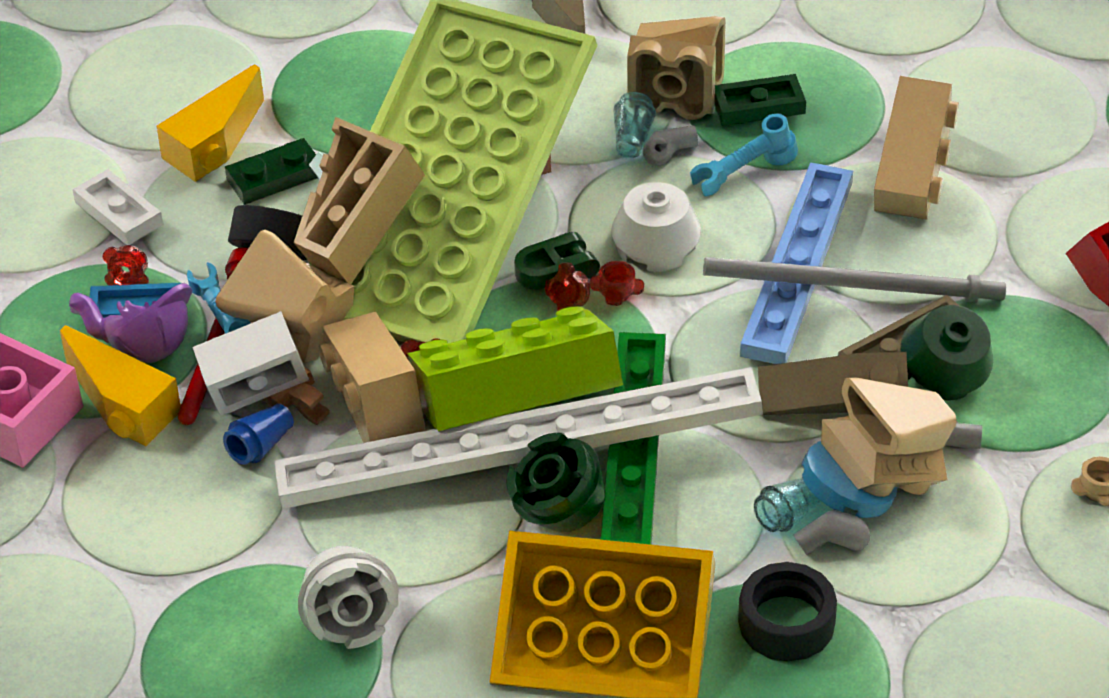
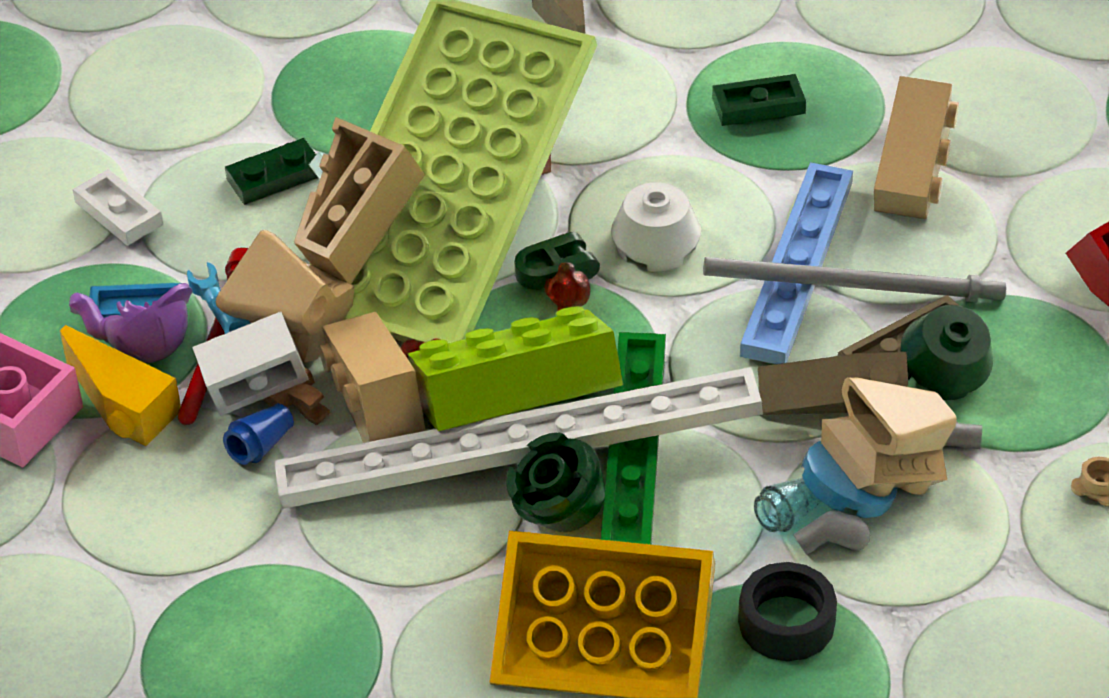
clear red plate [102,245,149,286] -> none
yellow slope [156,64,264,182] -> none
black tyre [228,205,307,260] -> none
white cone [298,546,399,649] -> none
clear red plate [590,261,644,306] -> none
clear light blue cone [613,92,656,158] -> none
tan piece [627,16,726,120] -> none
light grey arm [643,125,698,166] -> none
medium azure brick [690,114,798,196] -> none

